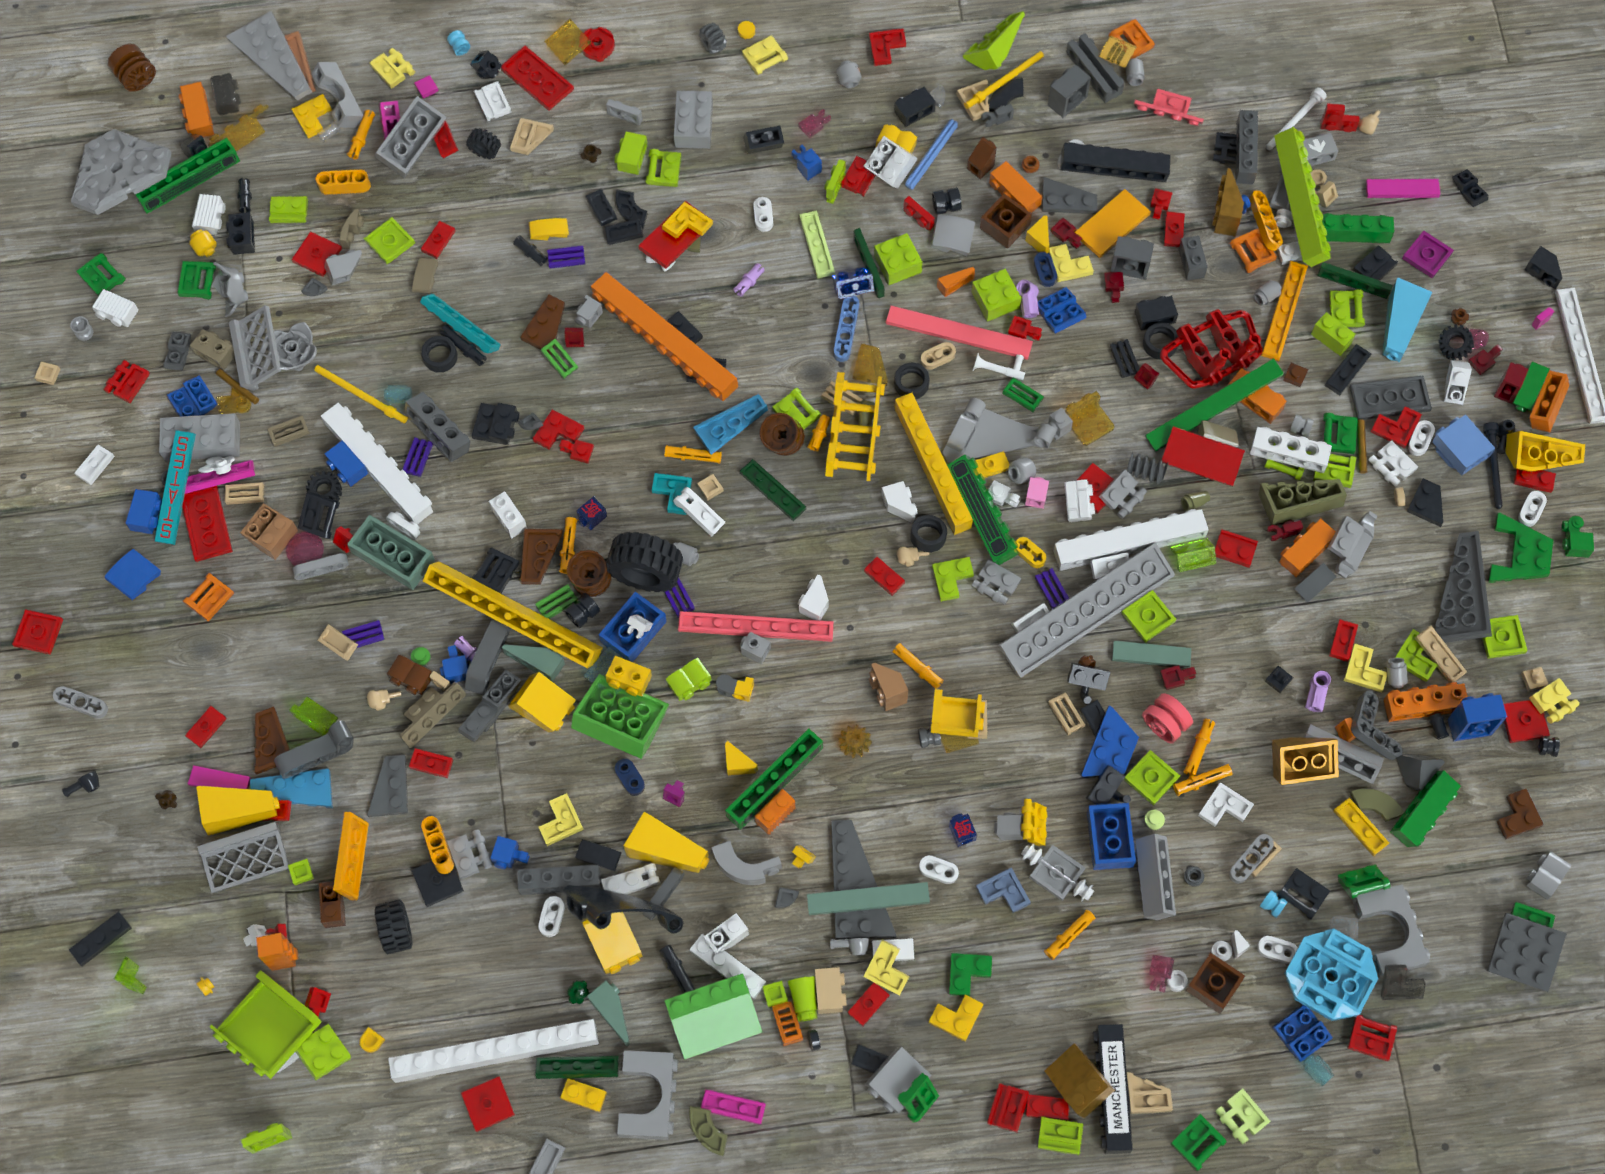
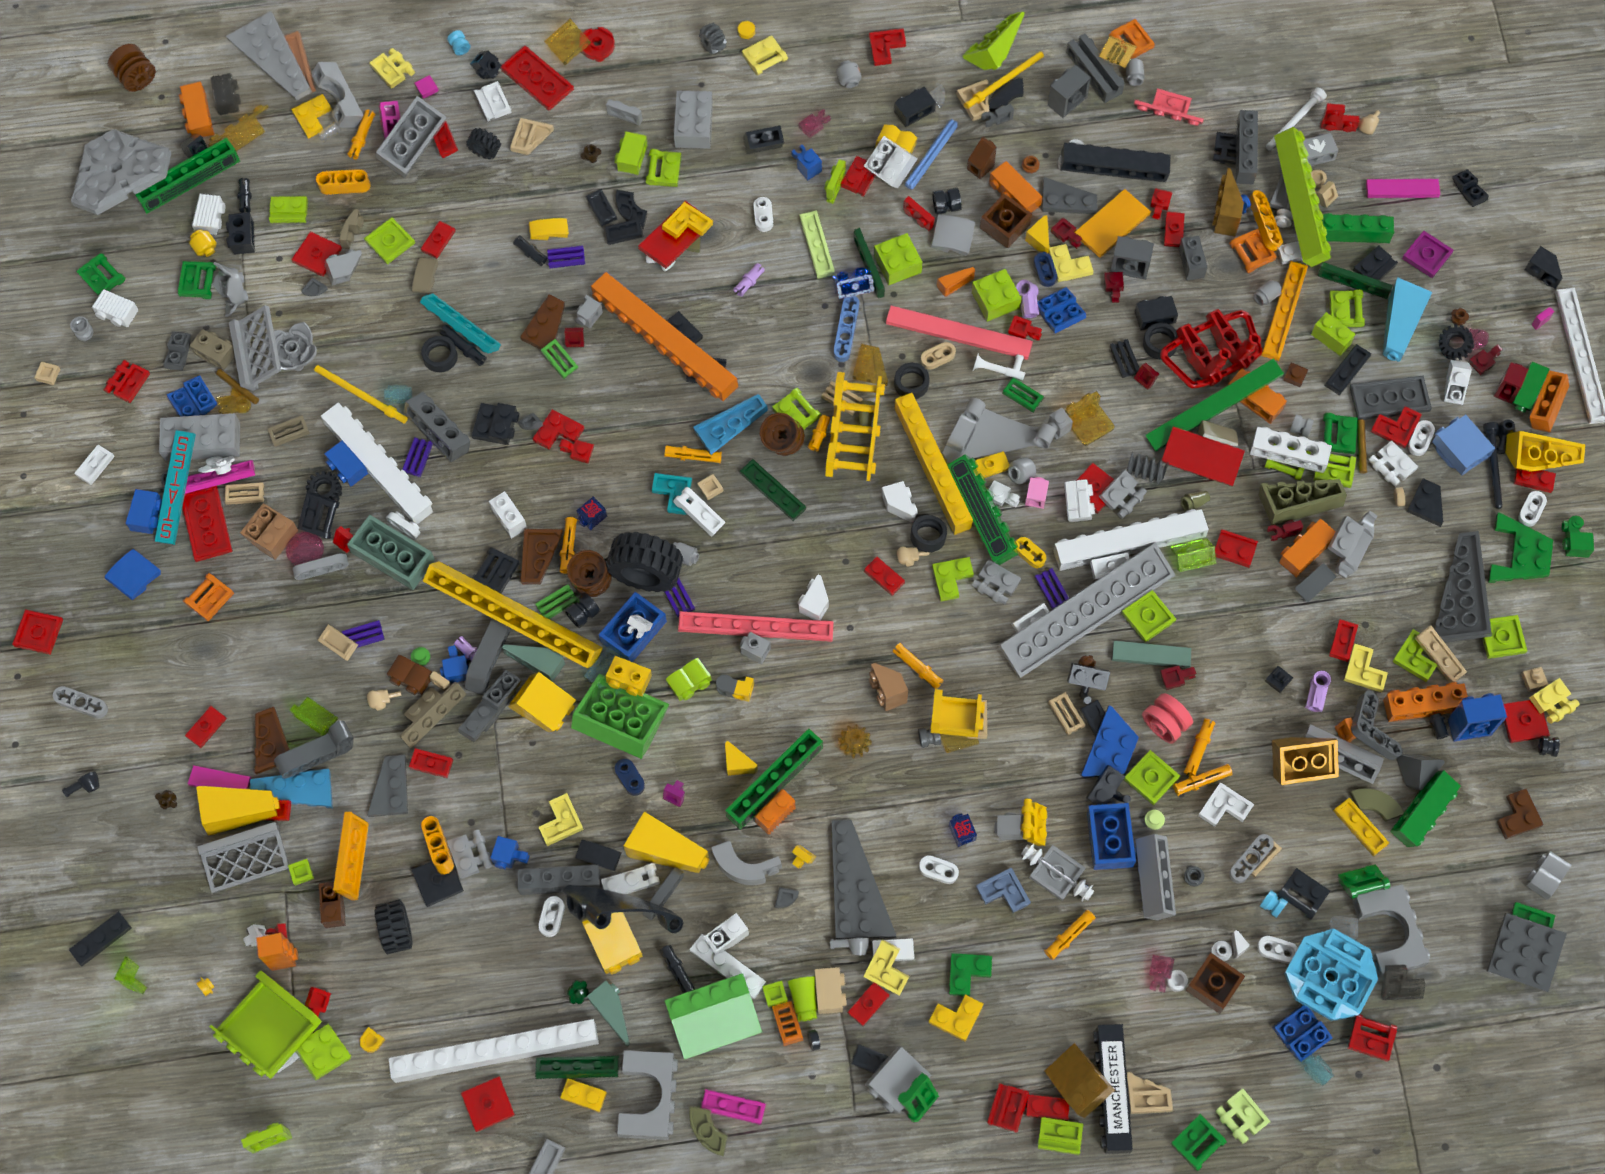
sand green tile [807,882,930,916] -> none
light grey brick [1387,658,1408,688] -> none

